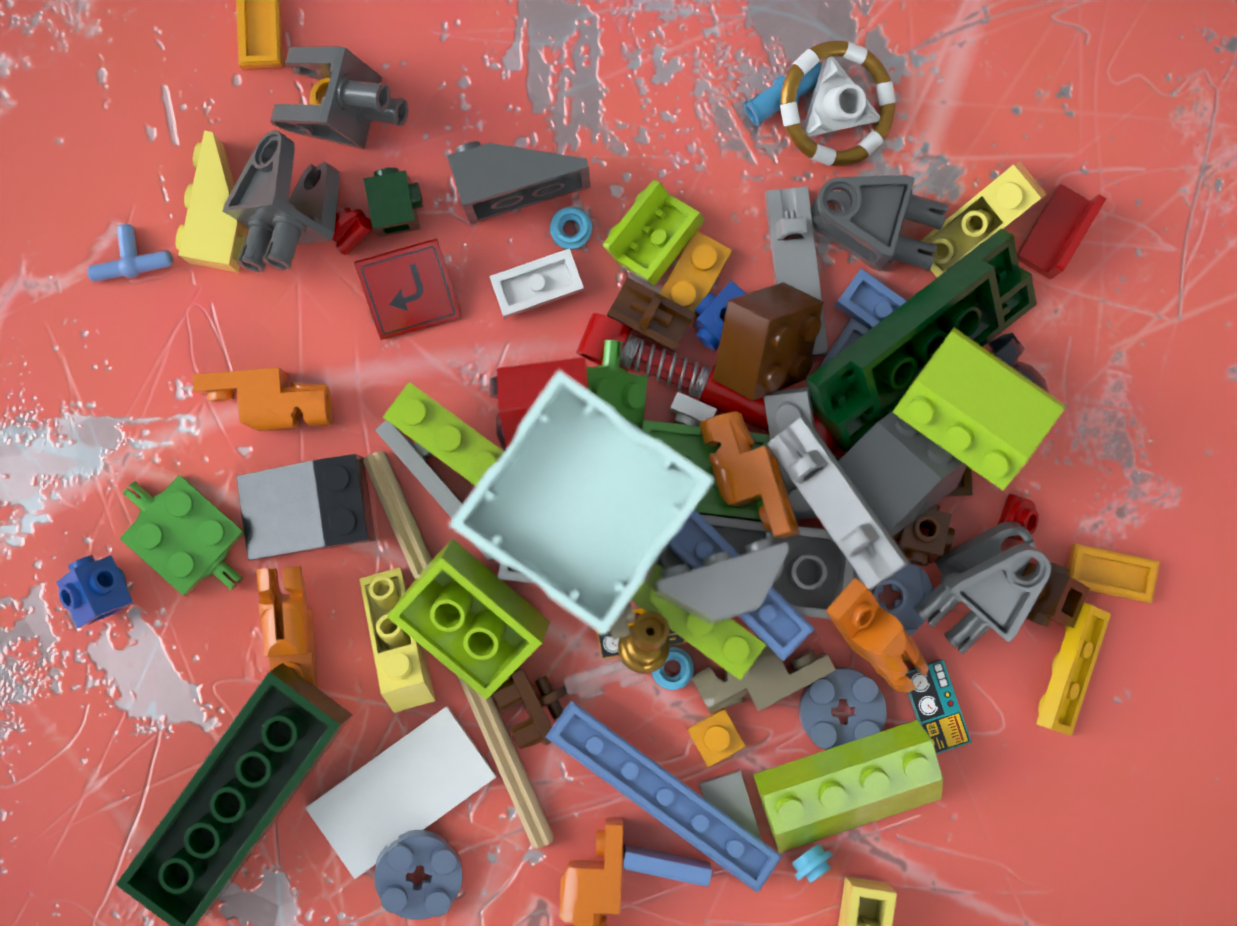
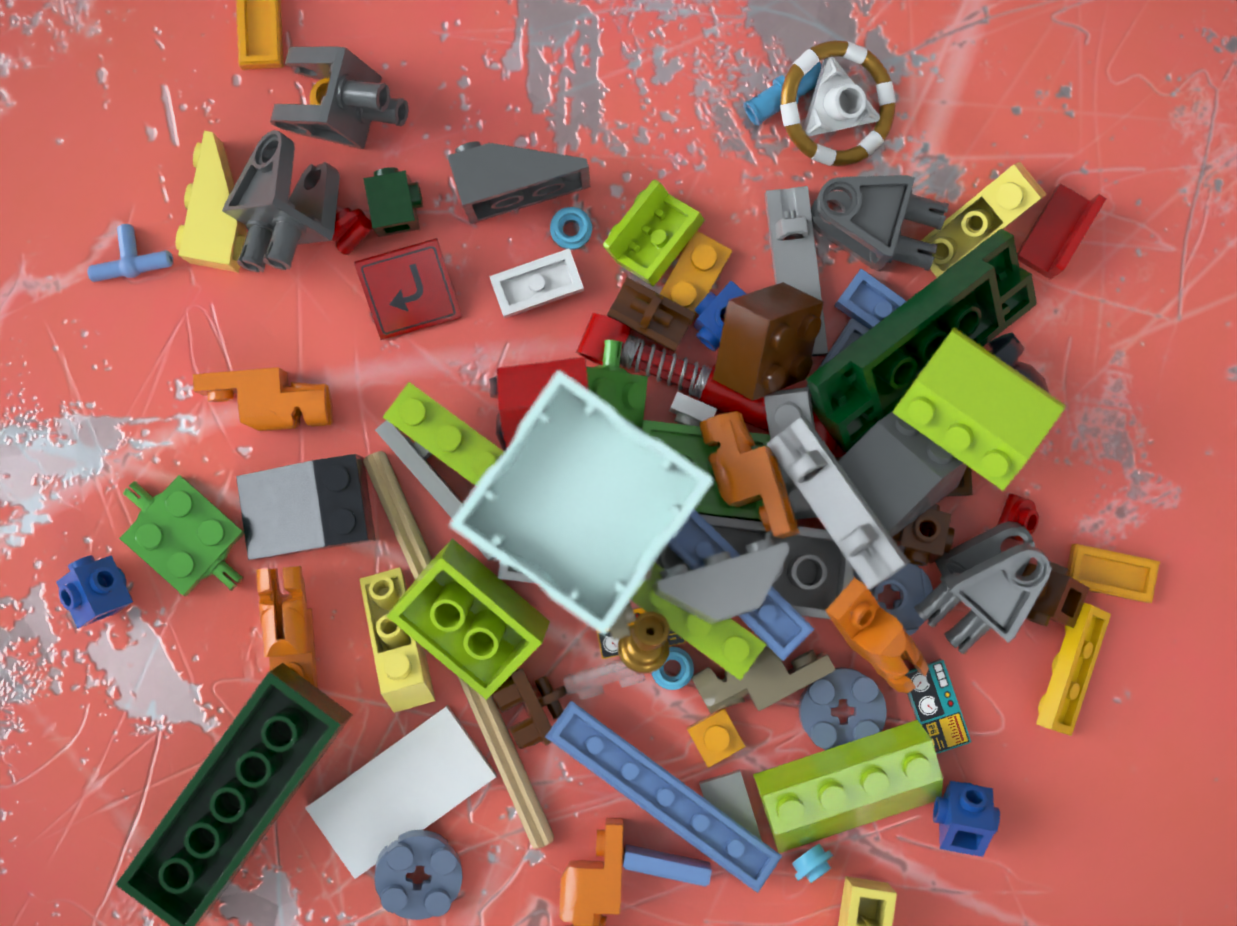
none -> blue brick [933,781,1000,857]

